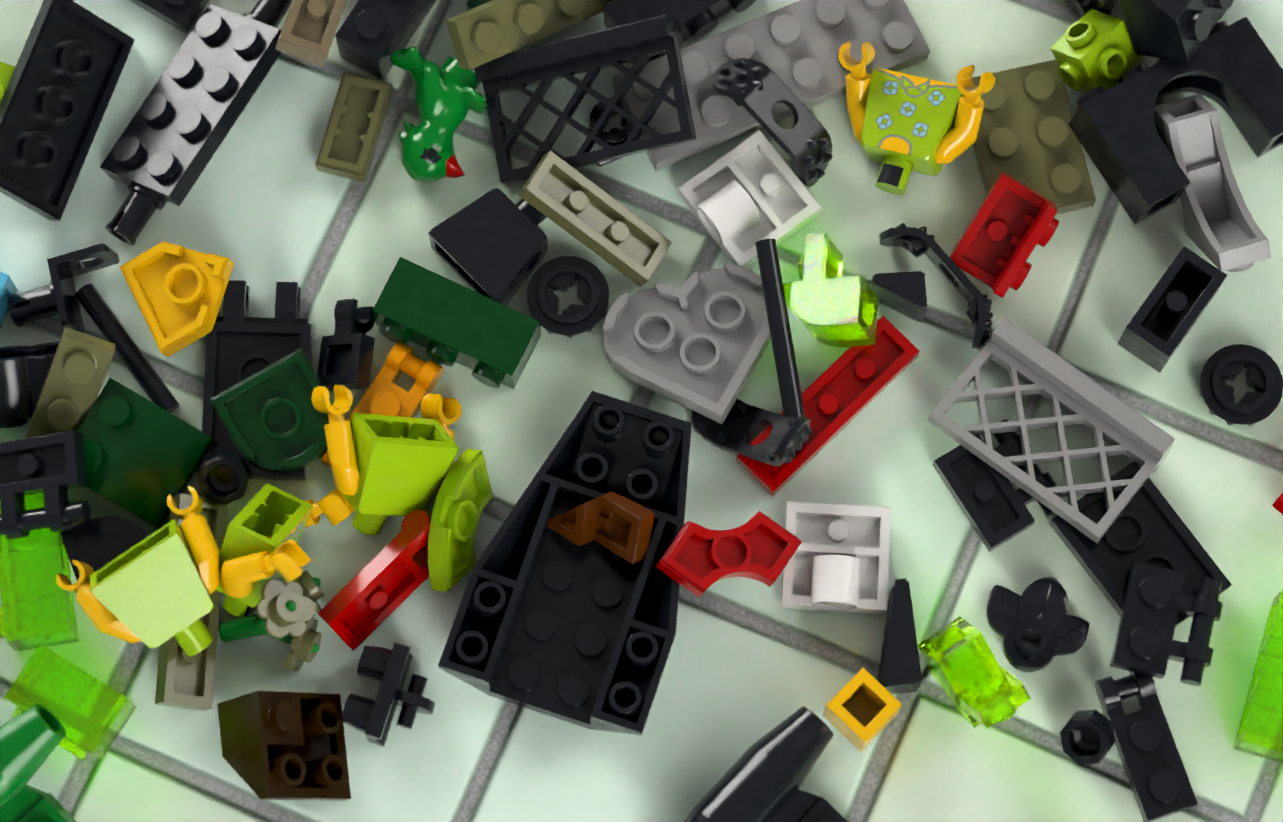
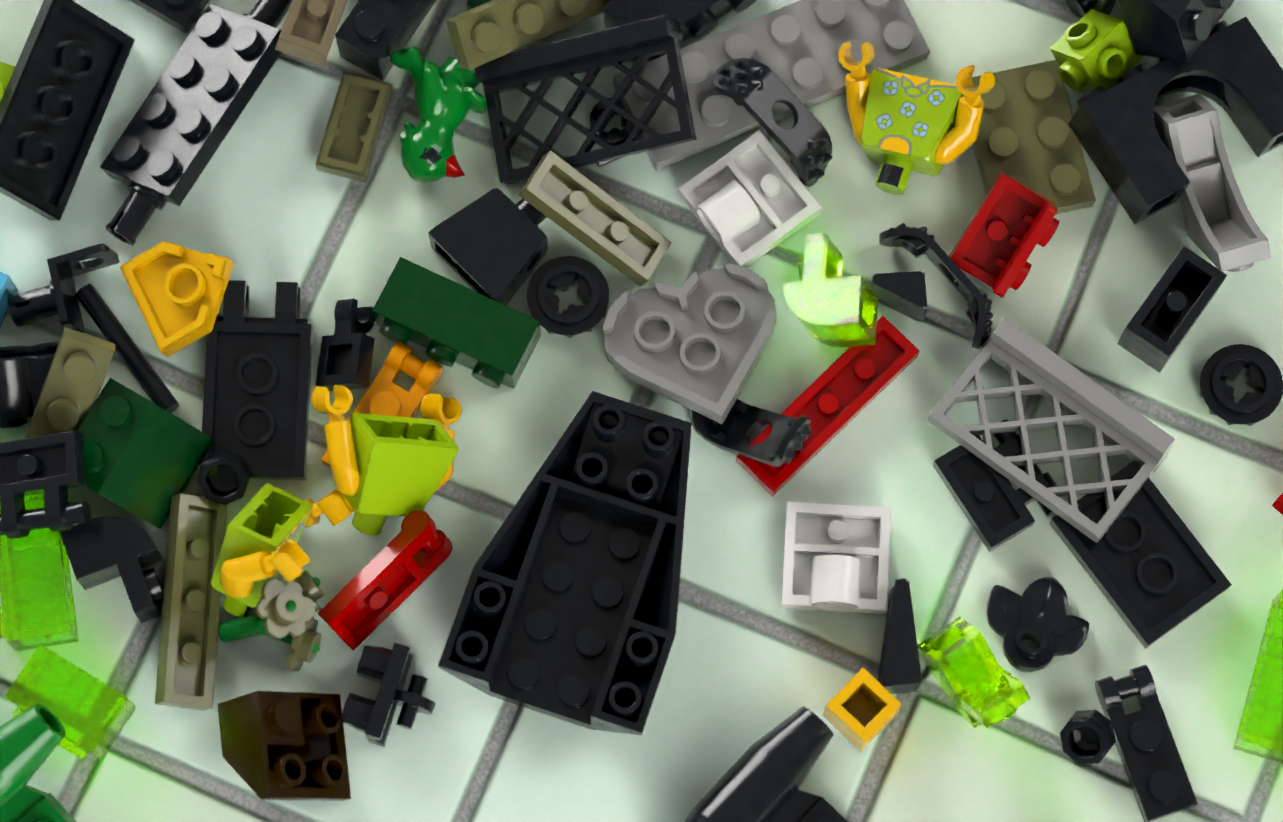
lime torso [56,486,220,657] -> none
dark green tile [210,348,332,472] -> none
lime tile [428,449,493,592] -> none
reddish brown slope [547,492,655,564] -> none
red tile [655,511,802,597] -> none
black bar [755,239,810,445] -> none
black plate [1110,561,1223,686] -> none

